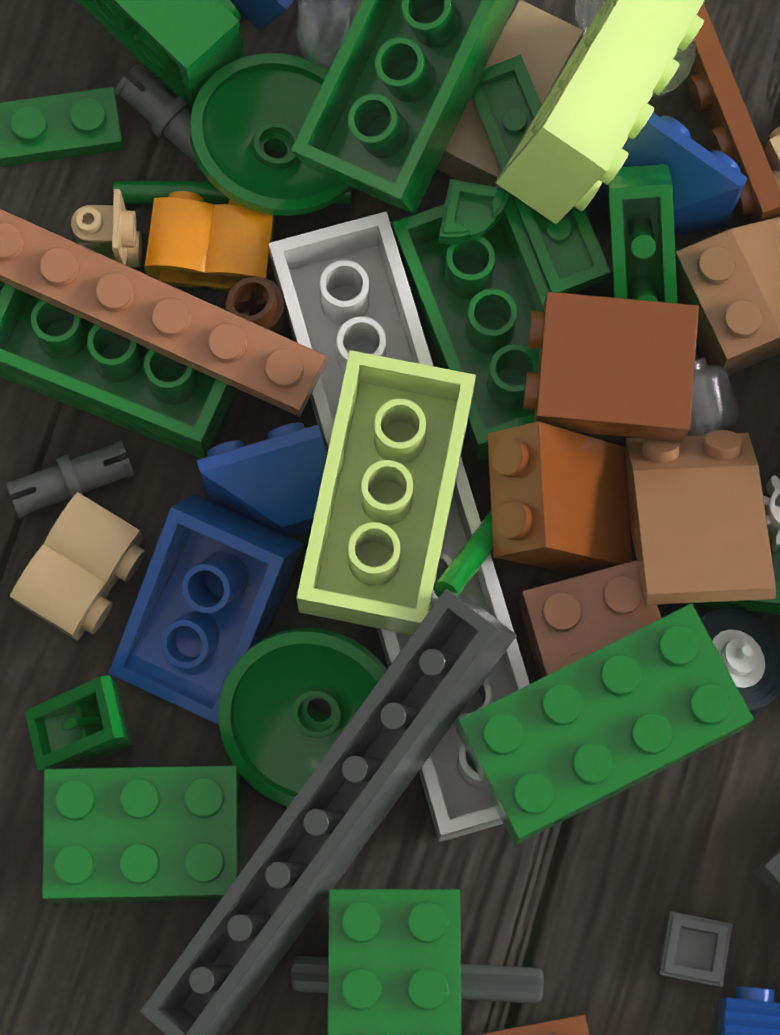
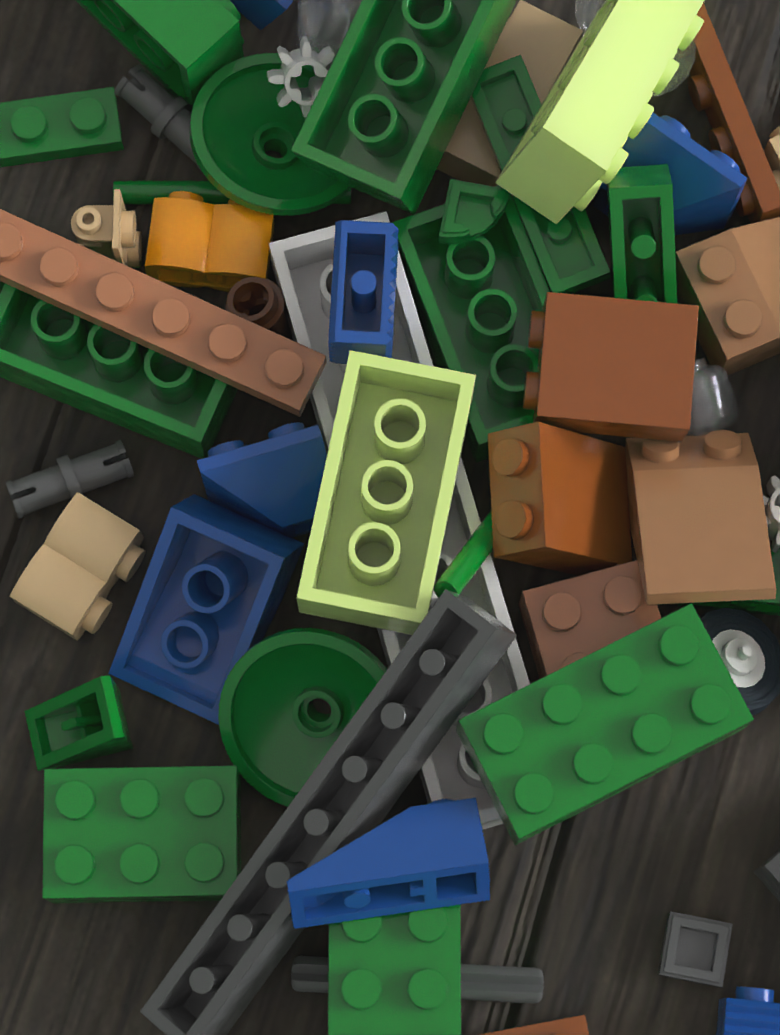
none -> white gear [267,36,335,117]
none -> blue slope [287,797,490,929]
none -> blue brick [328,220,399,364]

